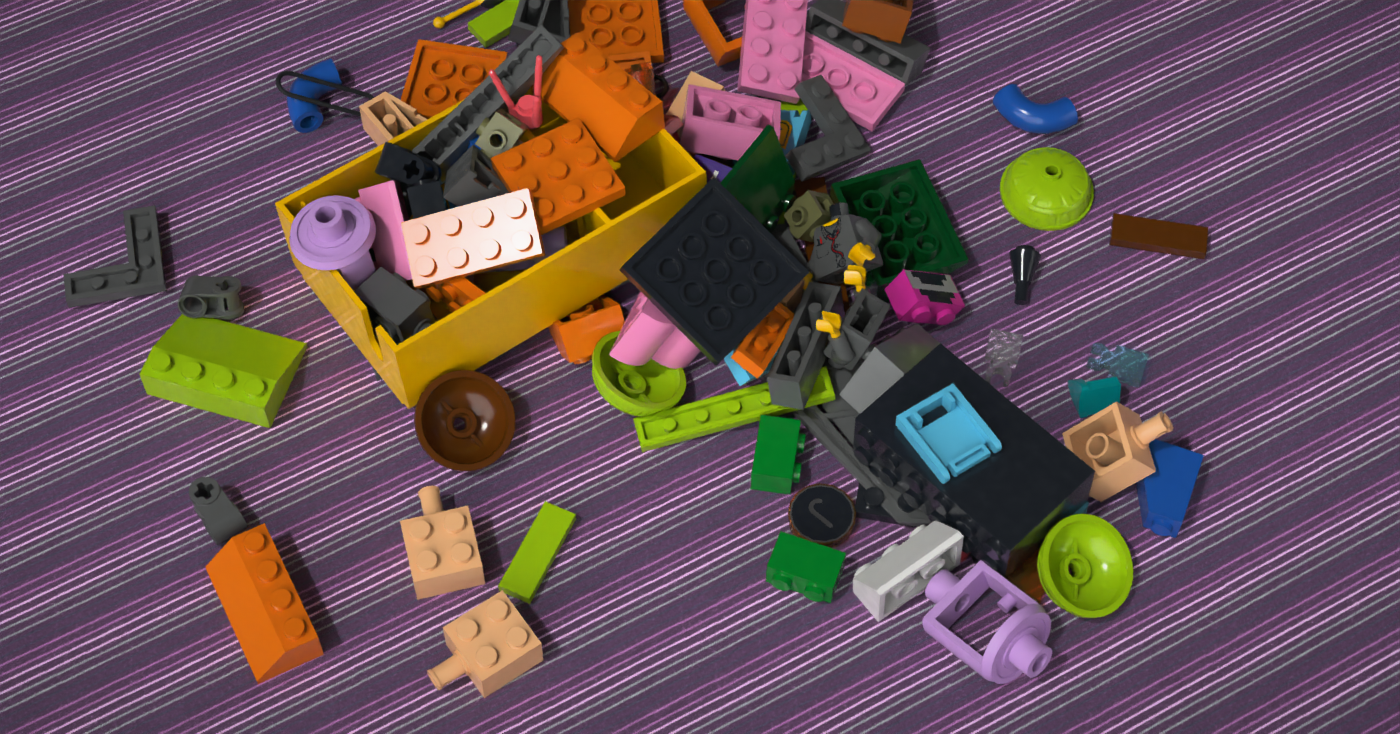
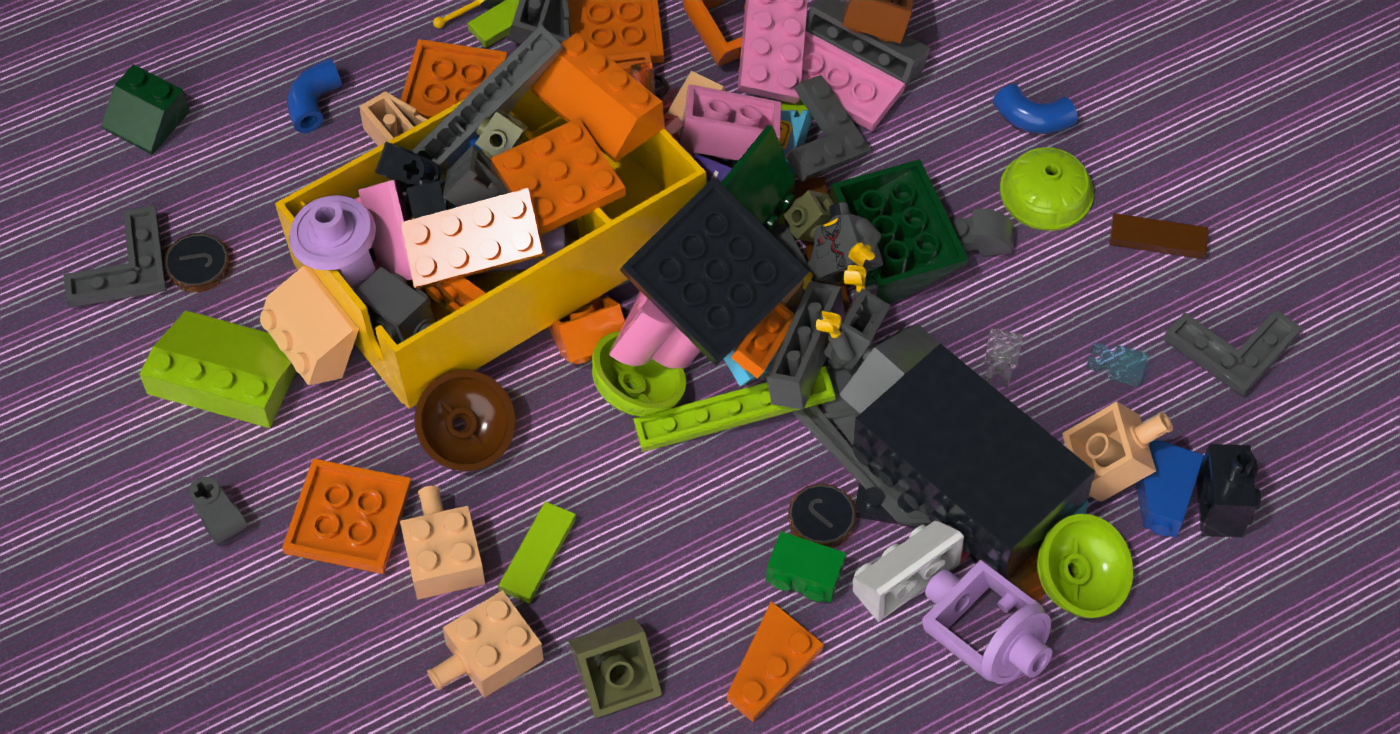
dark grey piece [177,275,244,319] -> none
orange slope [205,523,324,684] -> none
black piece [276,71,374,117] -> none
coral plant [489,55,543,129] -> none
green brick [750,415,806,495] -> none
dark pink brick [884,269,965,325] -> none
medium azure container [895,383,1002,484] -> none
black cone [1009,245,1041,305] -> none
teal tile [1068,376,1121,418] -> none
none -> dark green slope [101,64,190,155]
none -> black tile [164,233,230,292]
none -> light nougat slope [260,266,359,385]
none -> orange plate [282,458,412,574]
none -> olive slope [568,618,662,718]
none -> orange wing [727,601,824,722]
none -> dark grey brick [950,209,1014,256]
none -> dark grey plate [1163,309,1302,396]
none -> black brick [1196,444,1261,537]

